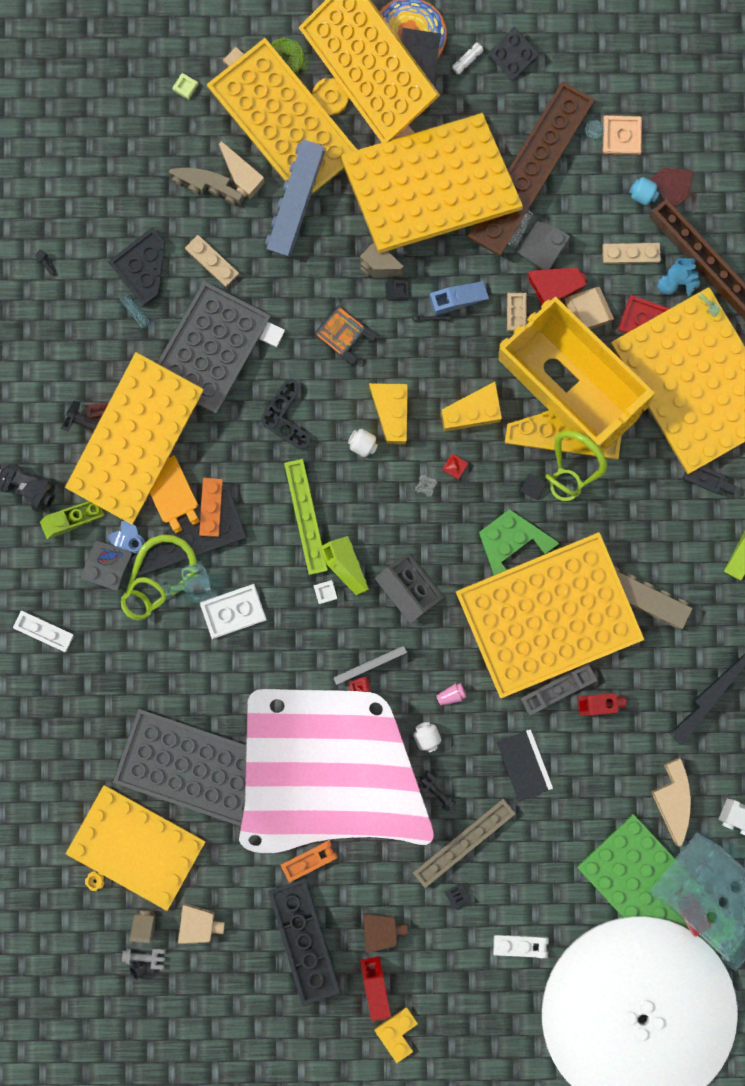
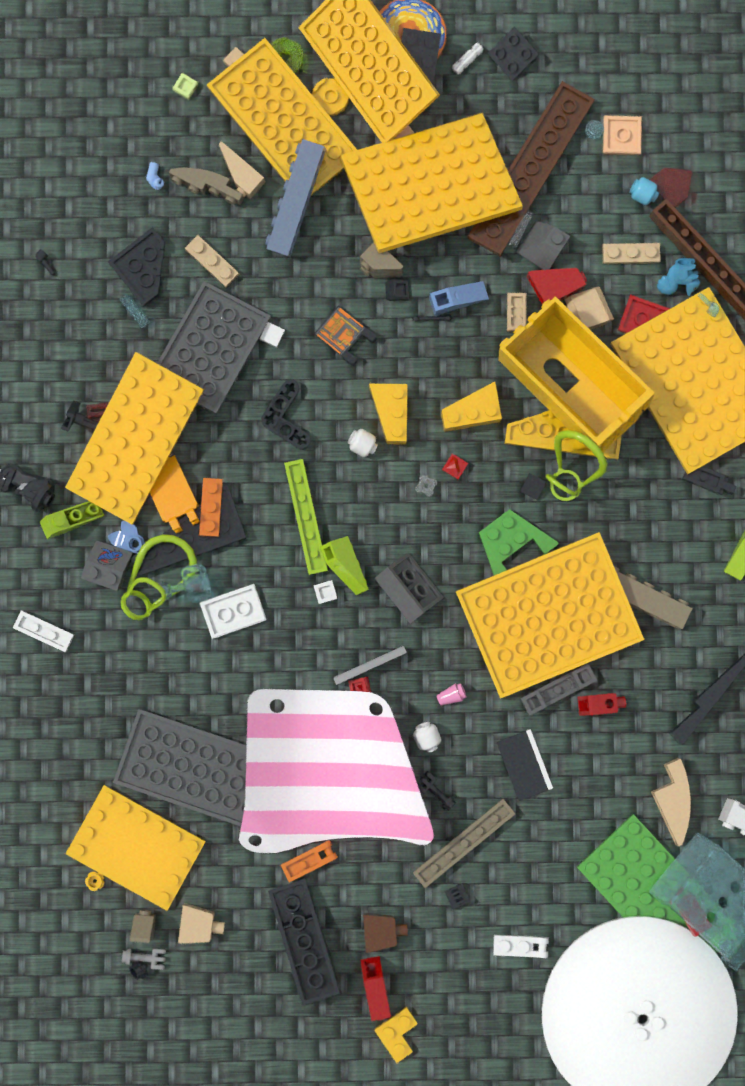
none -> light blue arm [146,162,164,190]

